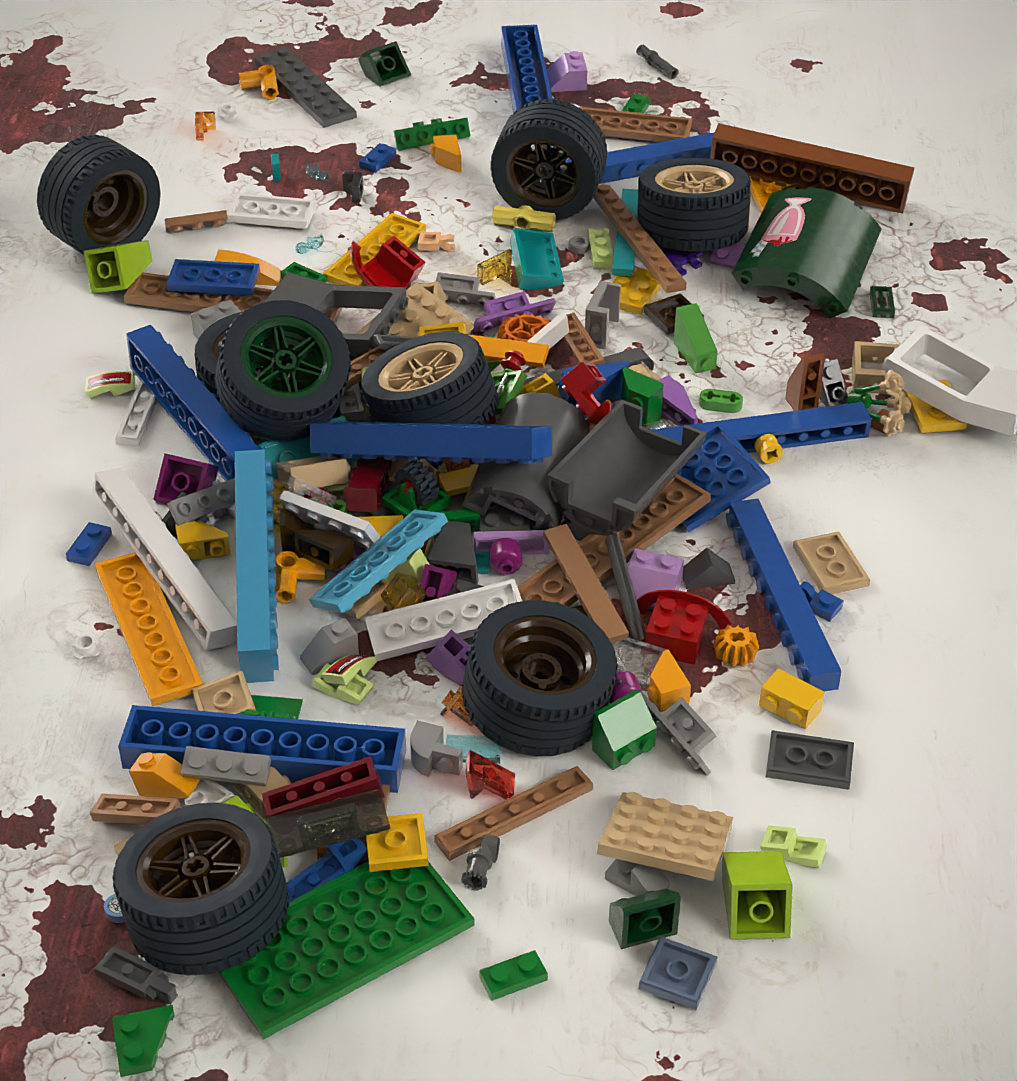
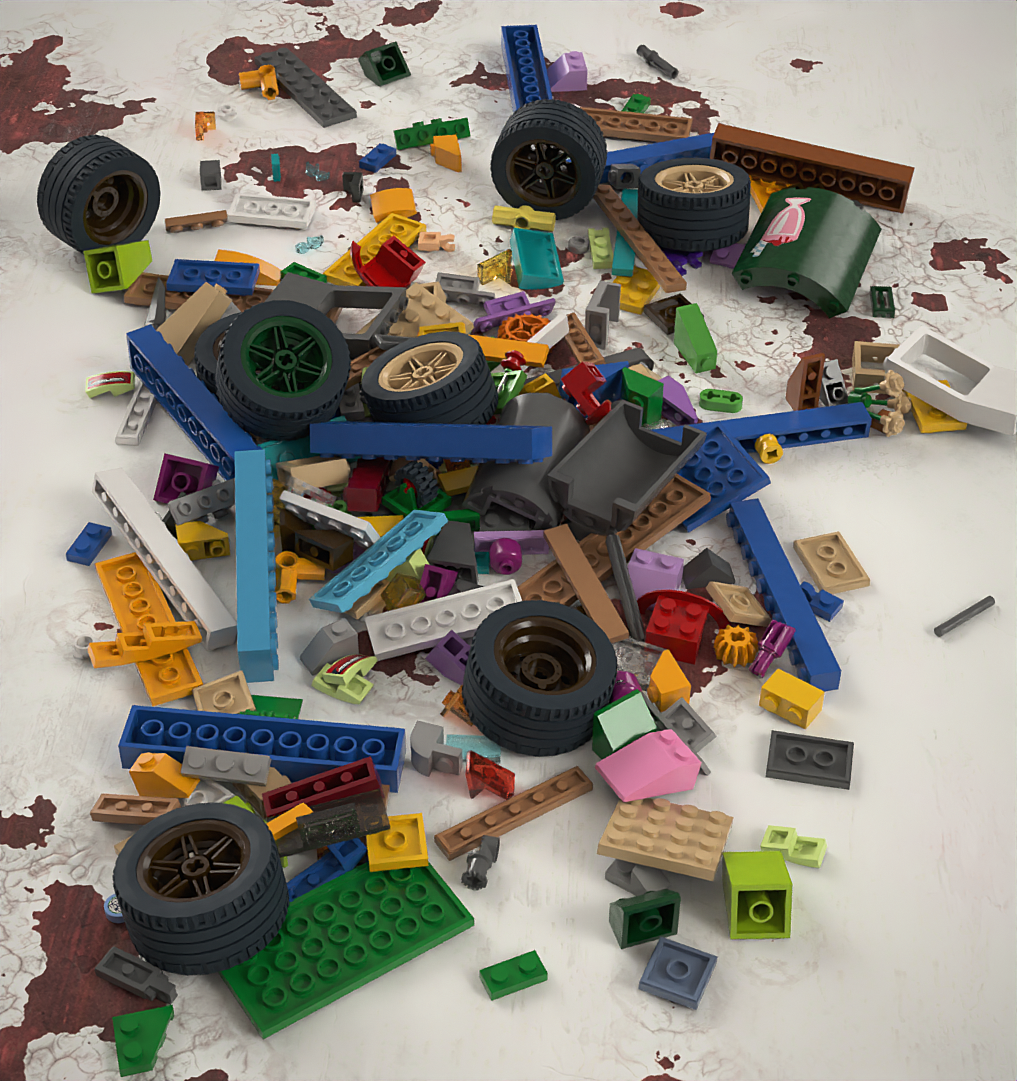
none -> light orange slope [87,621,202,668]
none -> dark grey bar [144,277,166,330]
none -> tan slope [156,282,232,366]
none -> dark grey brick [199,160,222,191]
none -> light orange piece [266,803,315,841]
none -> light orange slope [370,188,417,223]
none -> bright pink slope [595,729,702,802]
none -> dark grey brick [608,164,641,189]
none -> tan tile [706,581,772,627]
none -> magenta arm [748,619,796,678]
none -> dark grey bar [934,596,995,637]

